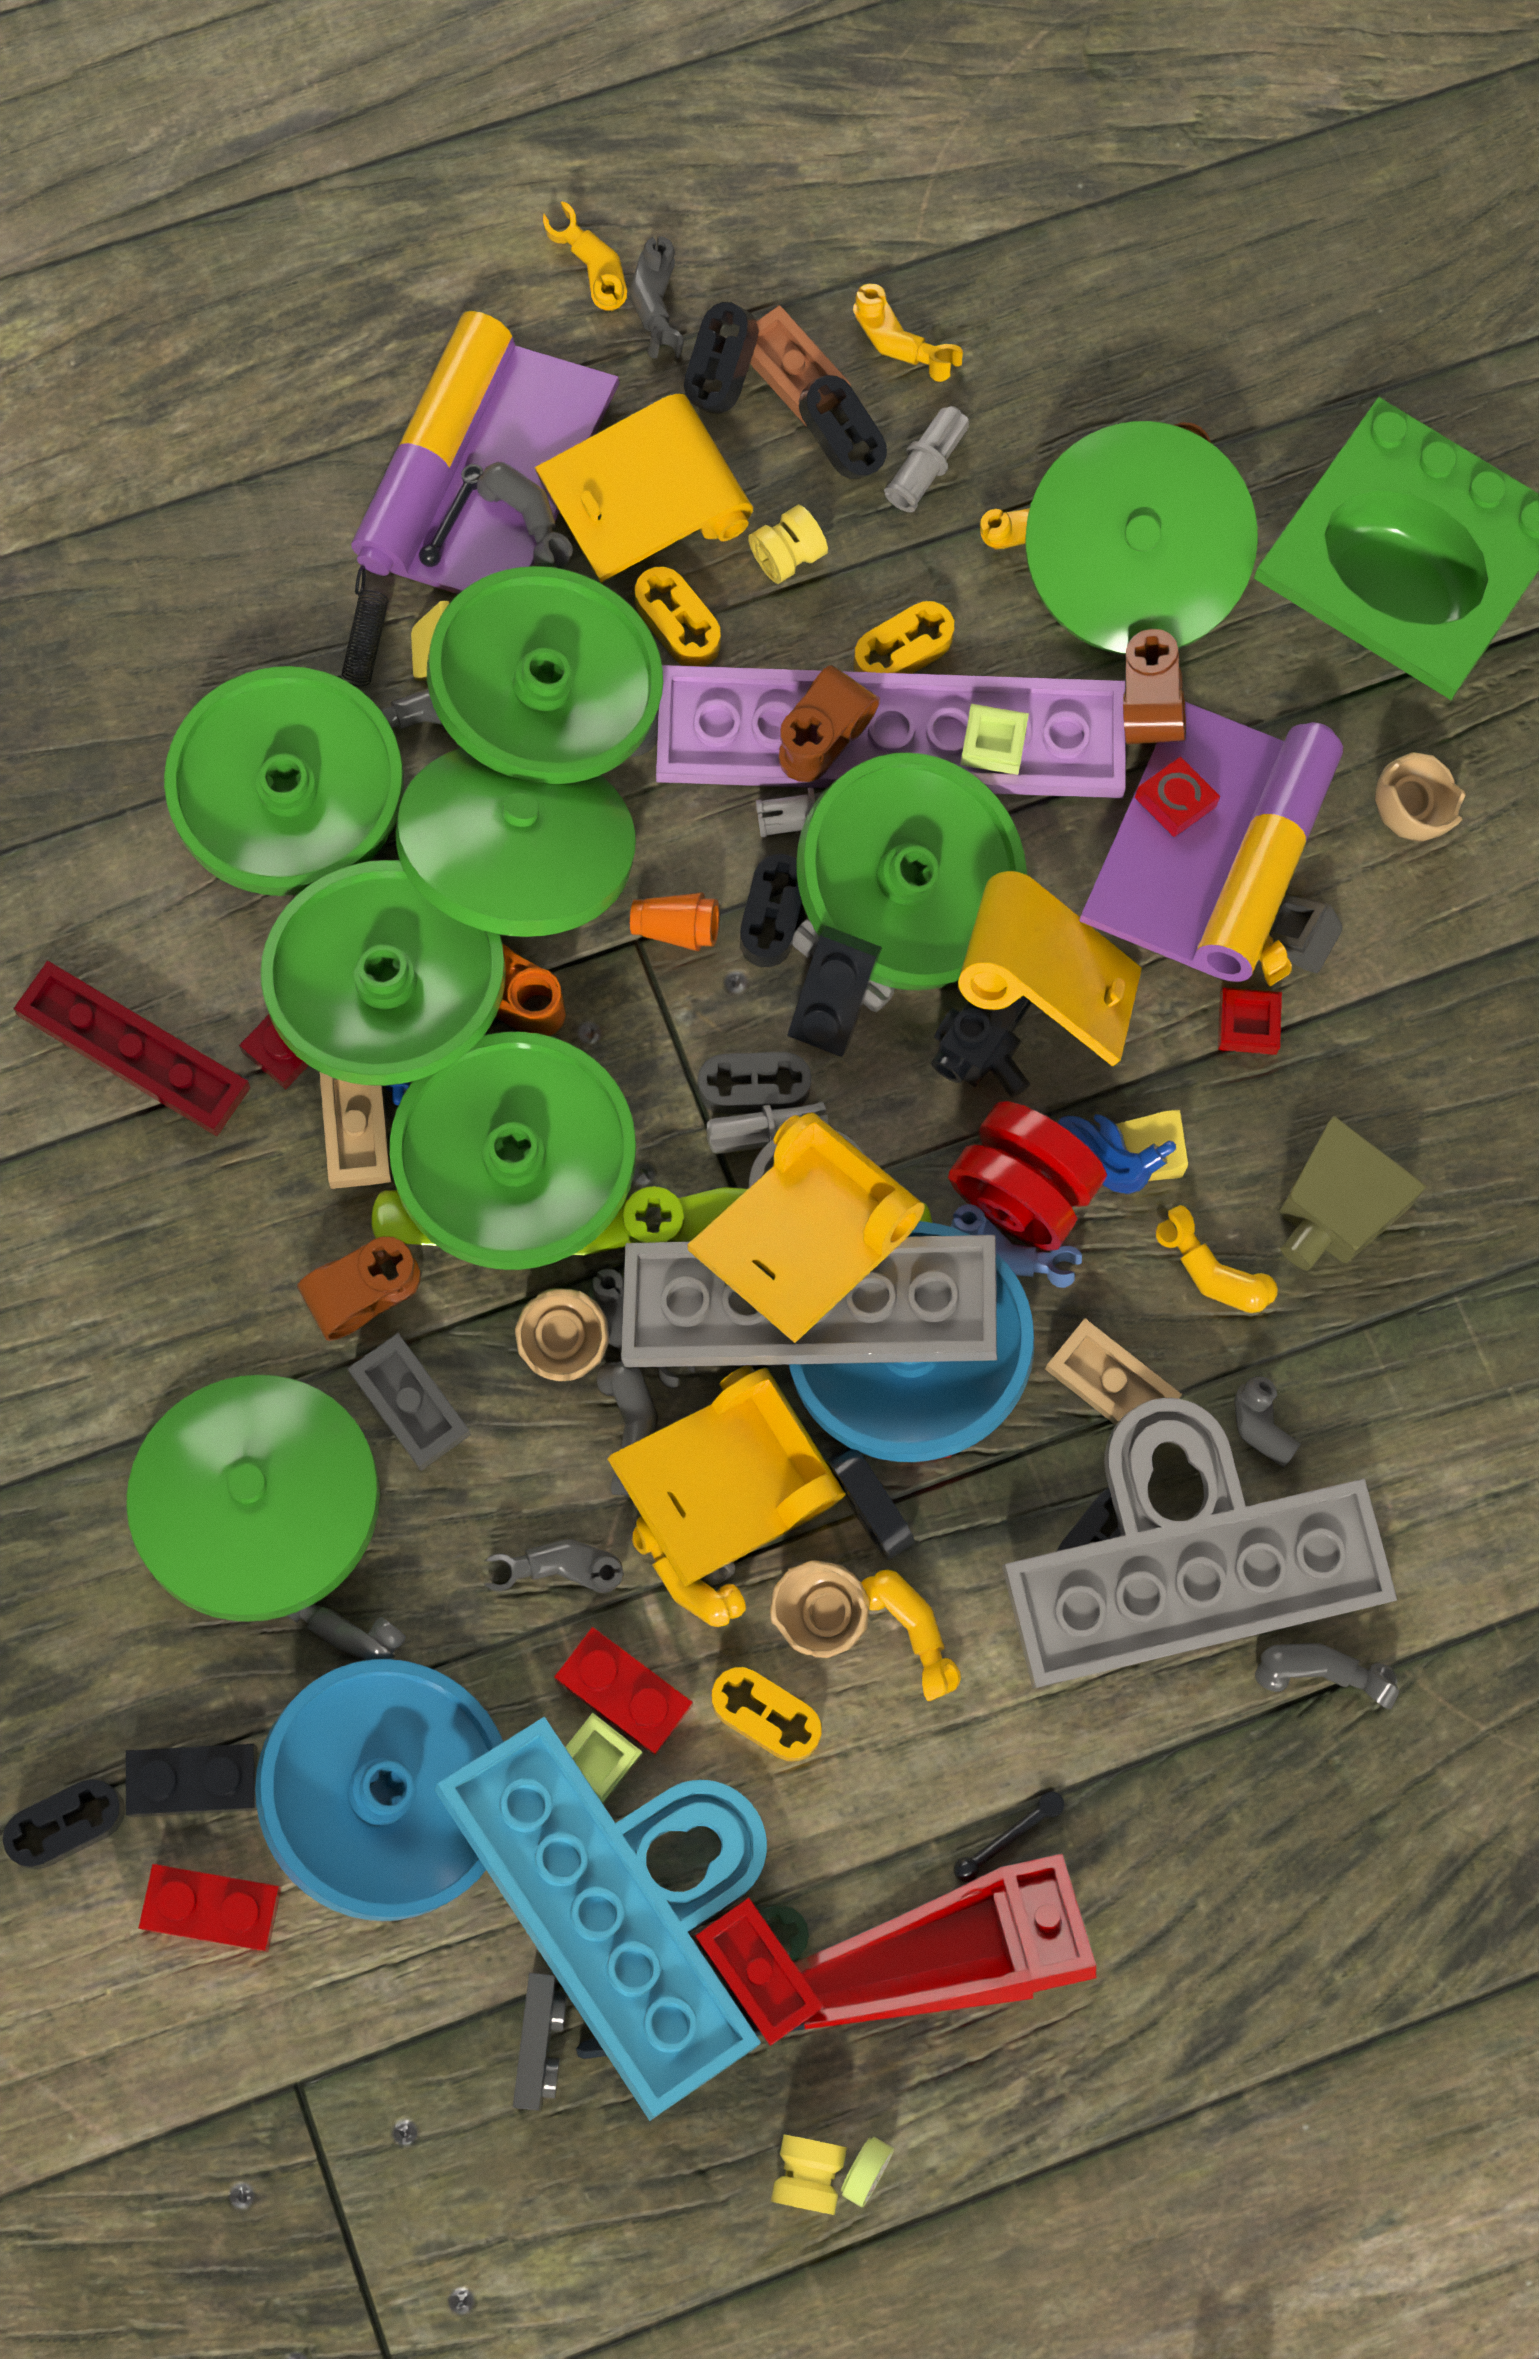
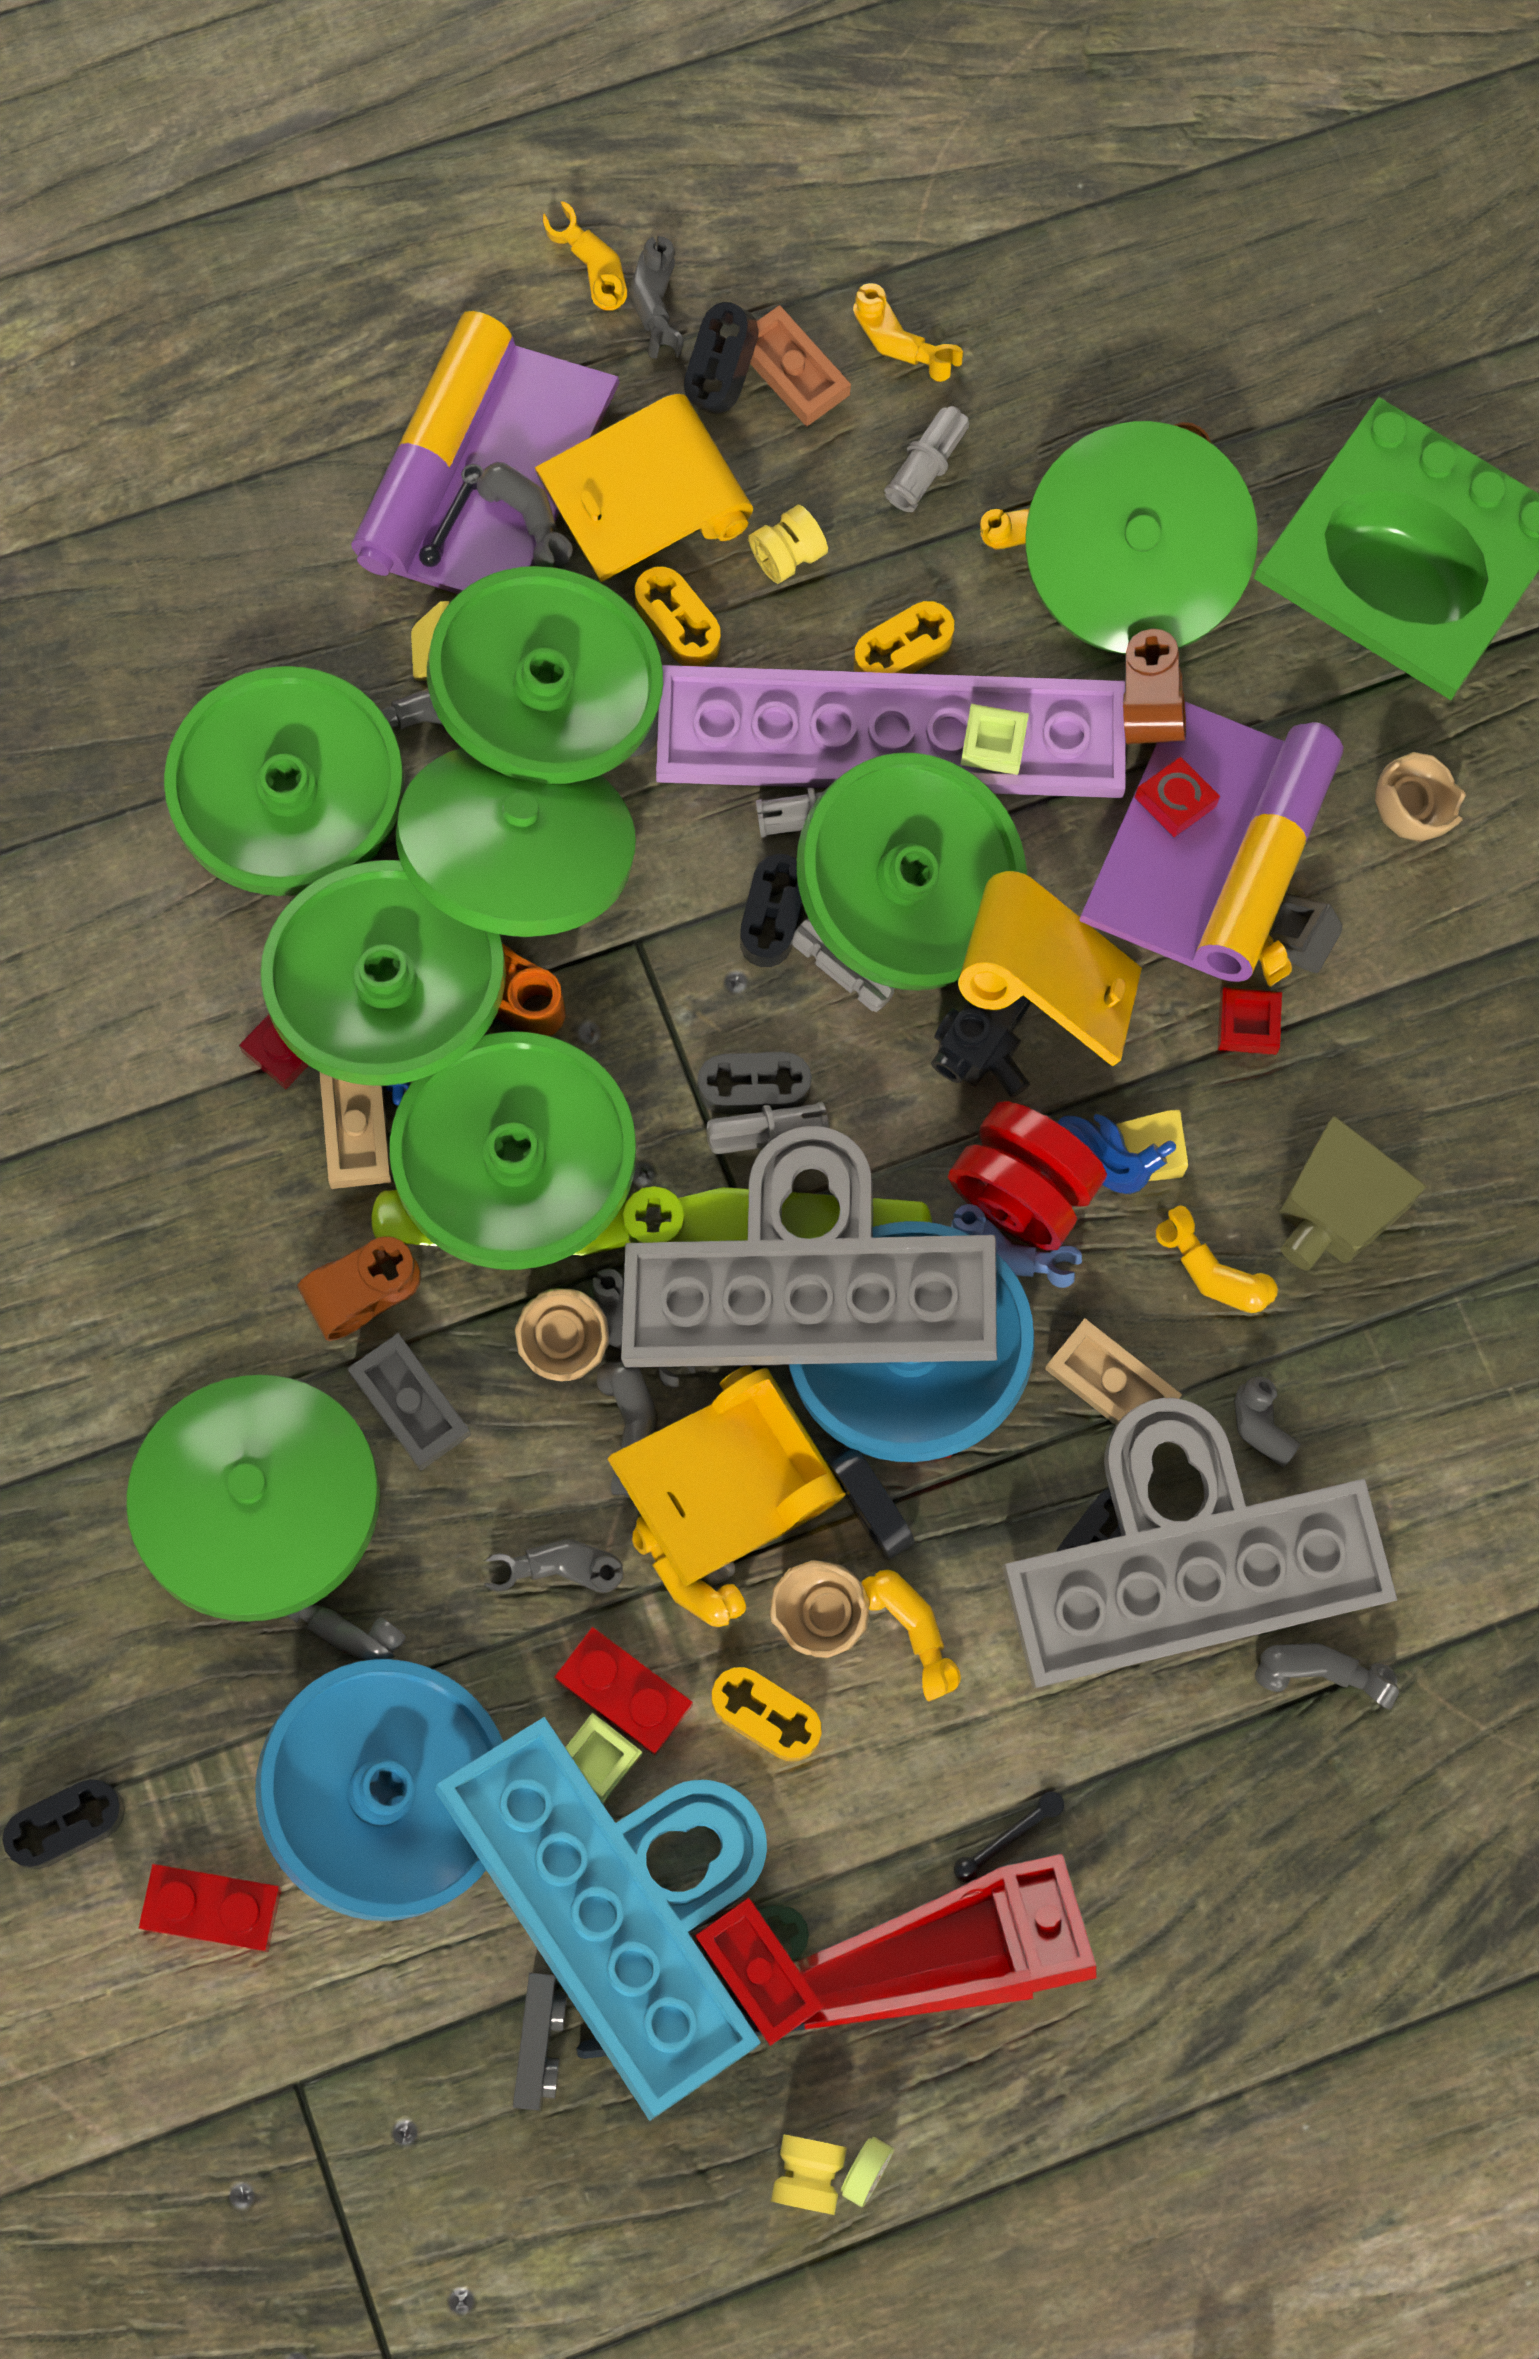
dark red plate [13,960,251,1136] -> none
black plate [126,1743,257,1817] -> none
black piece [337,566,389,686] -> none
orange cone [630,892,720,951] -> none
yellow door [687,1112,925,1343] -> none
dark orange piece [779,665,880,782] -> none
black plate [787,926,882,1057] -> none
black beam [799,375,887,479] -> none

